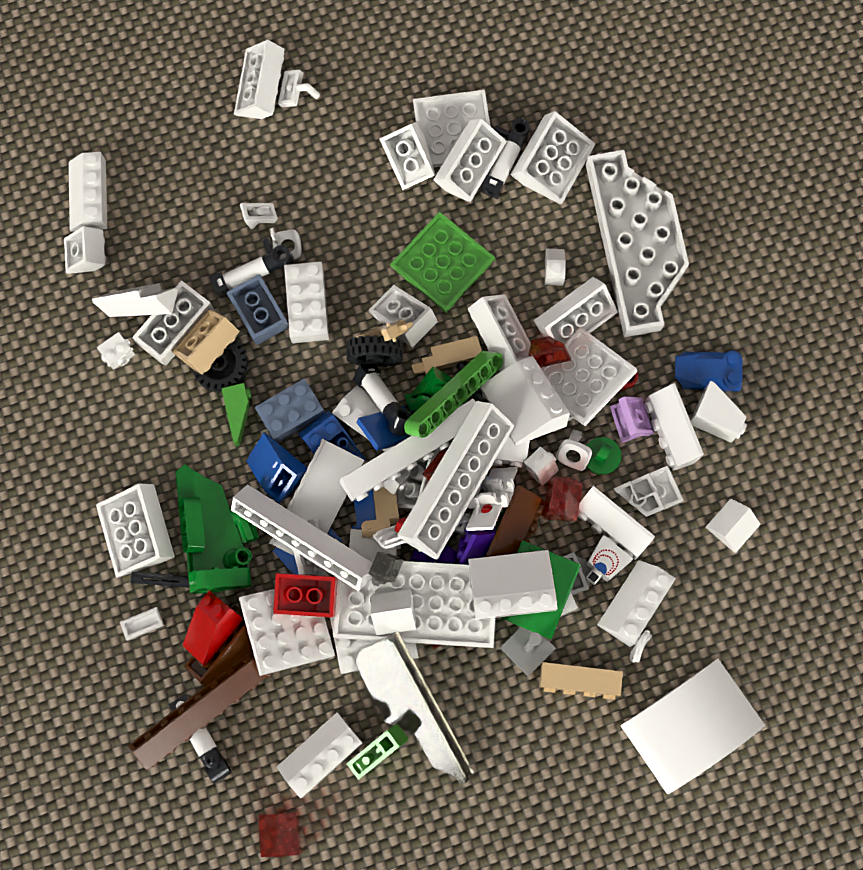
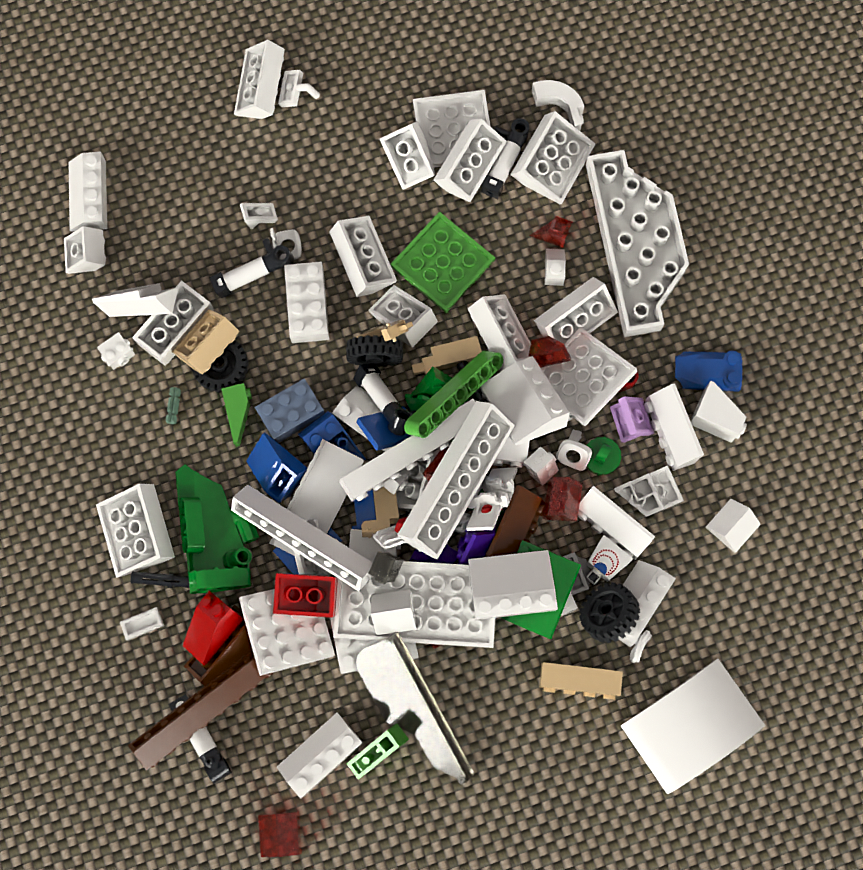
sand blue brick [226,274,289,346] -> none
light grey tile [500,627,556,677] -> none
none -> sand green axle [166,387,181,424]
none -> white slope [329,216,397,297]
none -> clear red slope [529,216,573,248]
none -> white arch [532,80,584,131]
none -> black wheel [579,582,640,643]

